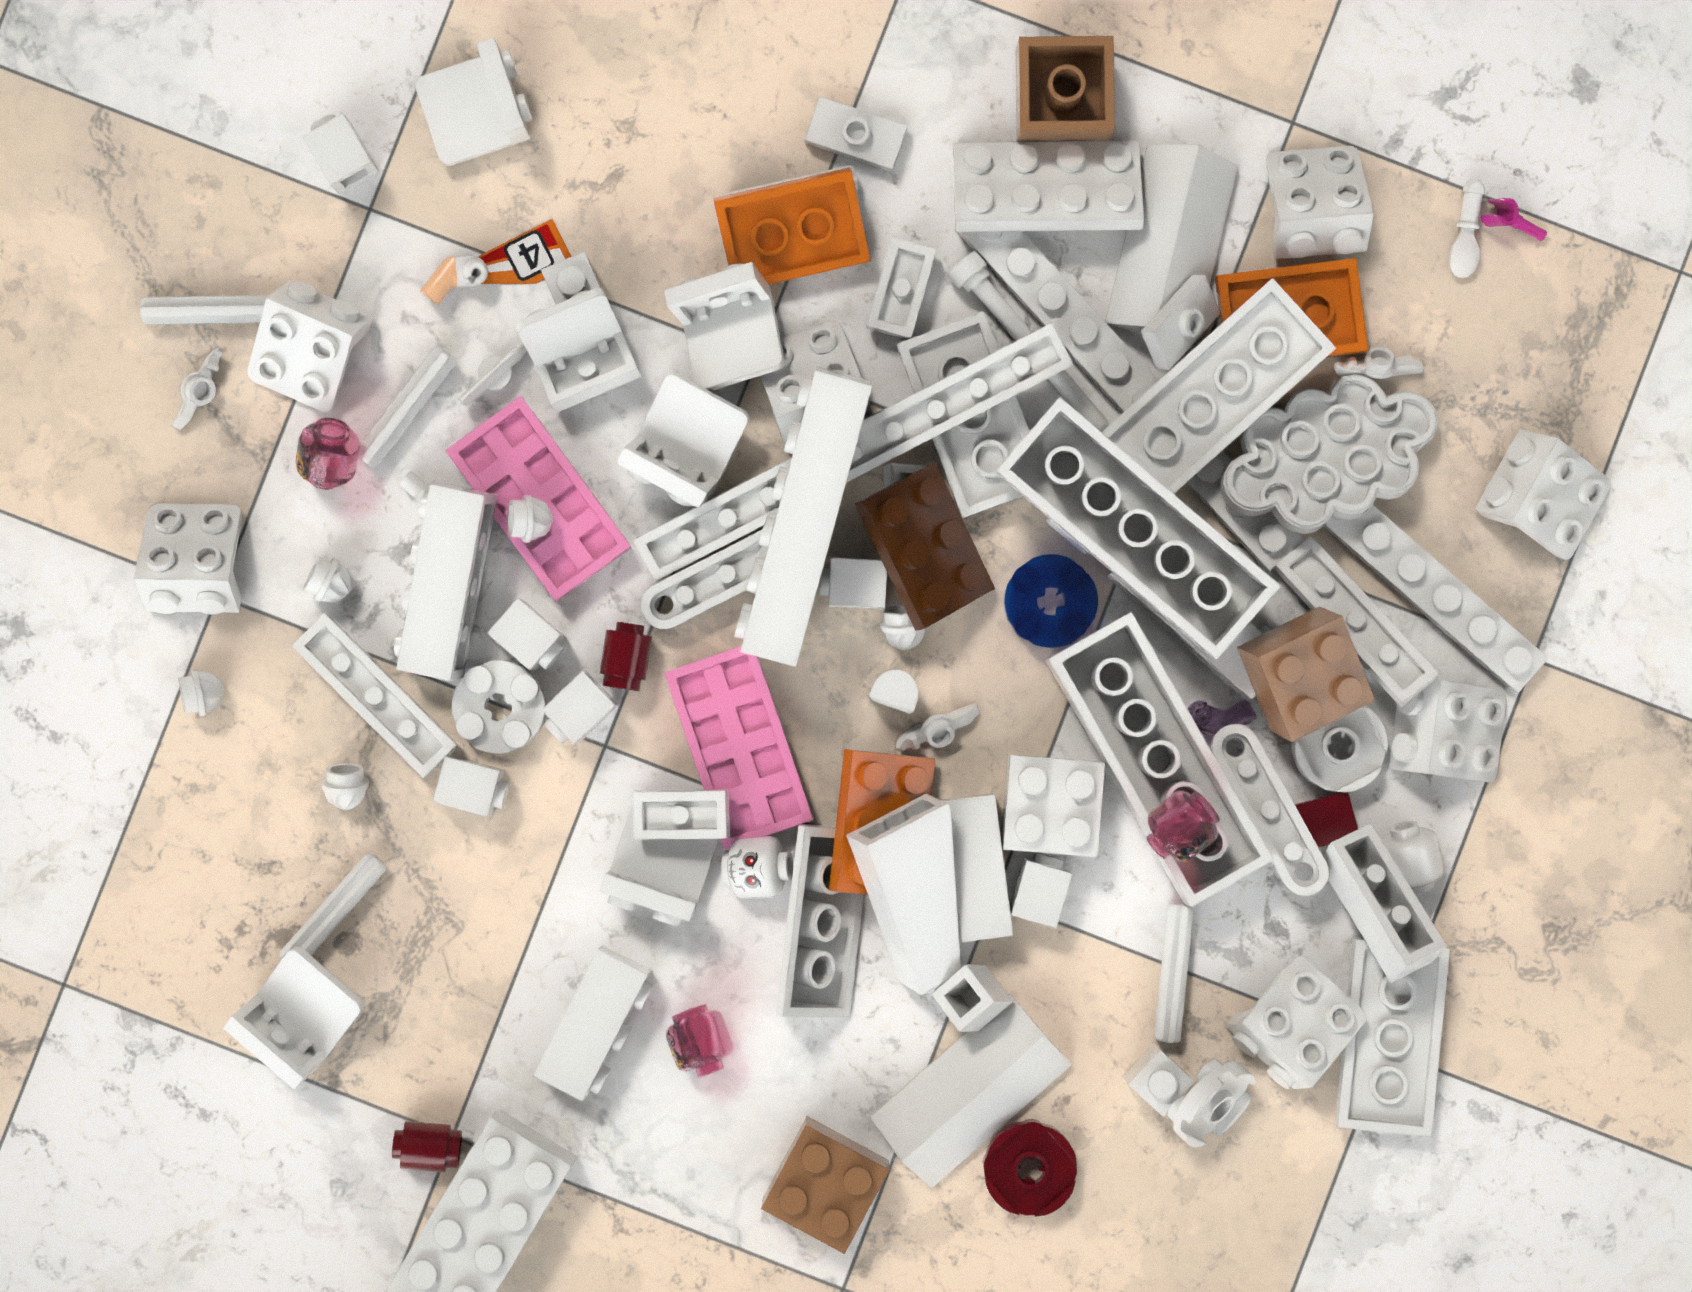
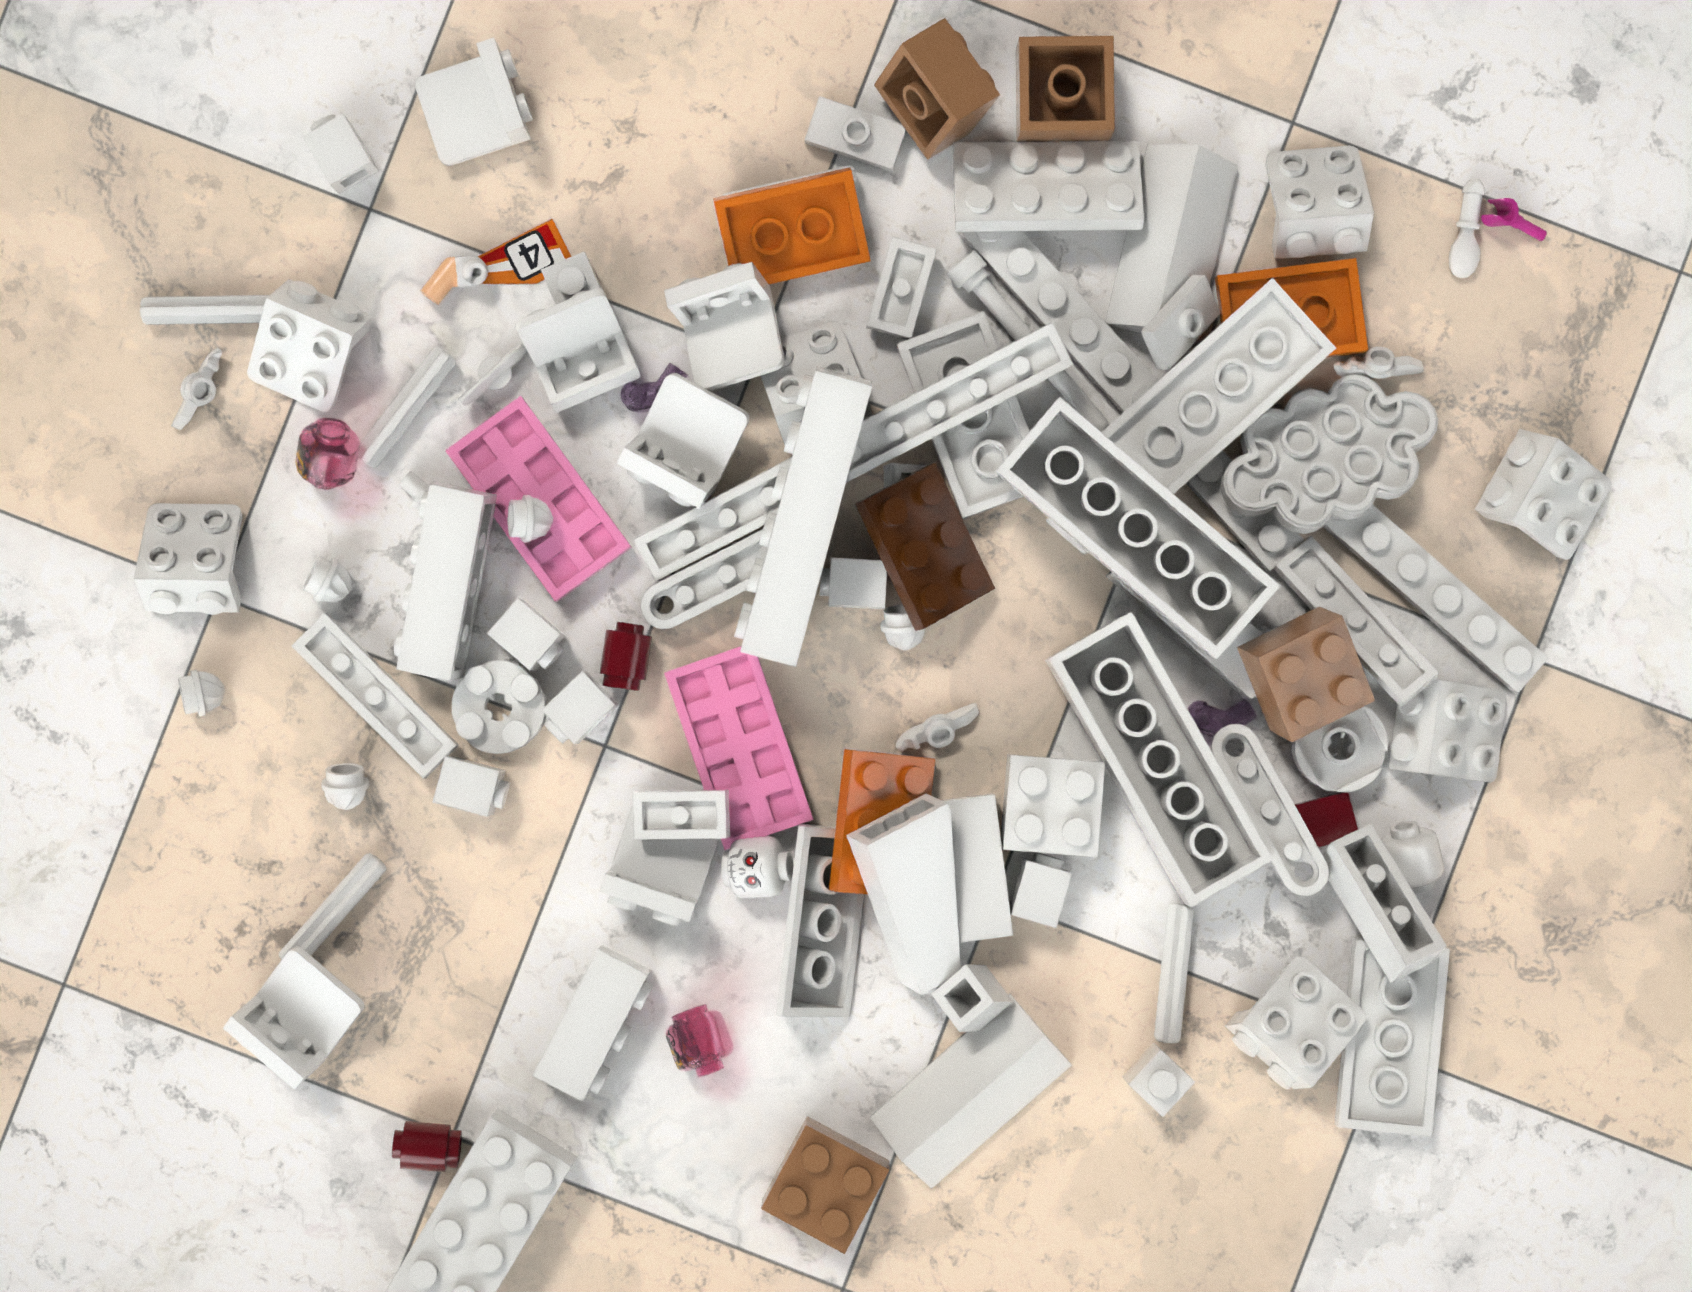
white brick [869,670,919,714] -> none
dark red plate [982,1119,1077,1217] -> none
clear blue plate [1003,554,1098,648] -> none
clear pink head [1147,791,1220,862] -> none
white plate [1167,1059,1256,1148] -> none
none -> clear purple arm [620,362,688,413]
none -> medium nougat brick [874,18,1000,160]

